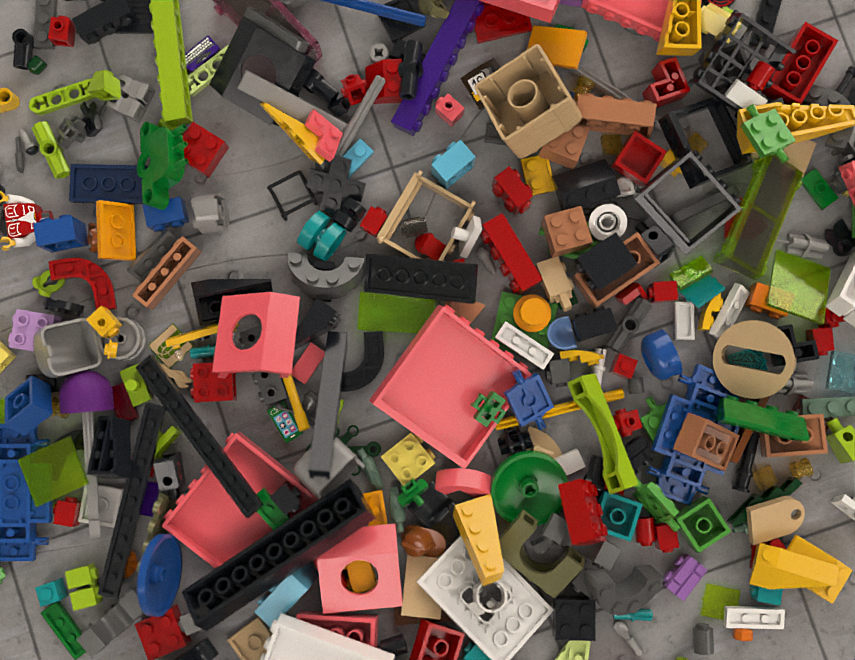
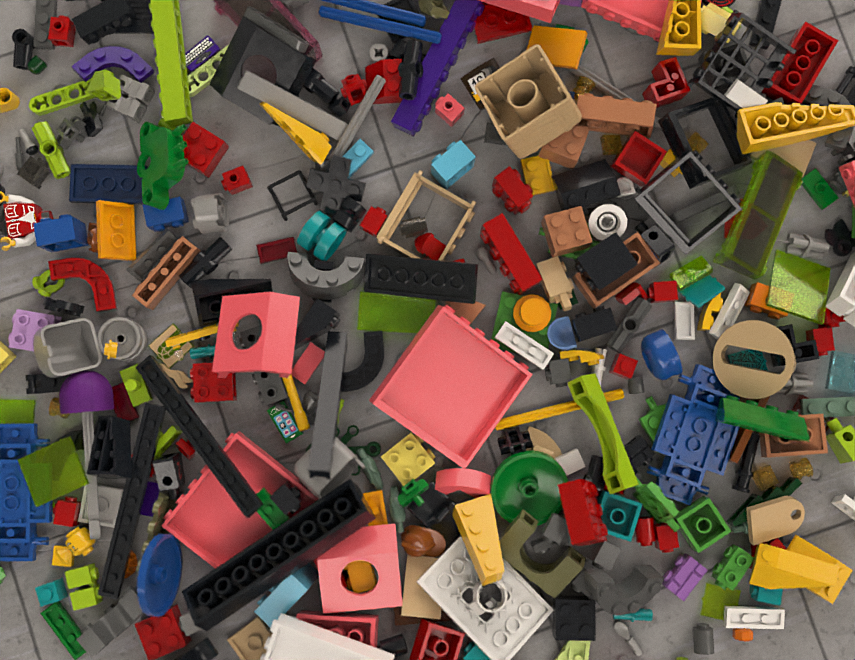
blue brick [5,376,52,435] -> none
yellow brick [86,306,123,338] -> none
coral plate [304,110,343,162] -> none
white tile [451,216,482,258] -> none
green piece [471,391,506,427] -> none
blue plate [503,369,554,430] -> none
red brick [612,408,642,437] -> none
nougat slope [673,413,740,472] -> none
bright green plate [740,104,796,164] -> none
red brick [745,60,775,92] -> none
none -> clear smoke brick [17,156,51,189]
none -> yellow tile [52,545,75,567]
none -> yellow head [65,526,96,557]
none -> dark purple plate [71,46,154,83]
none -> red tile [176,438,195,461]
none -> black piece [179,237,232,288]
none -> red brick [221,165,253,195]
none -> dark red tile [256,237,298,264]
none -> blue axle [318,6,442,44]
none -> bright green brick [711,544,755,591]

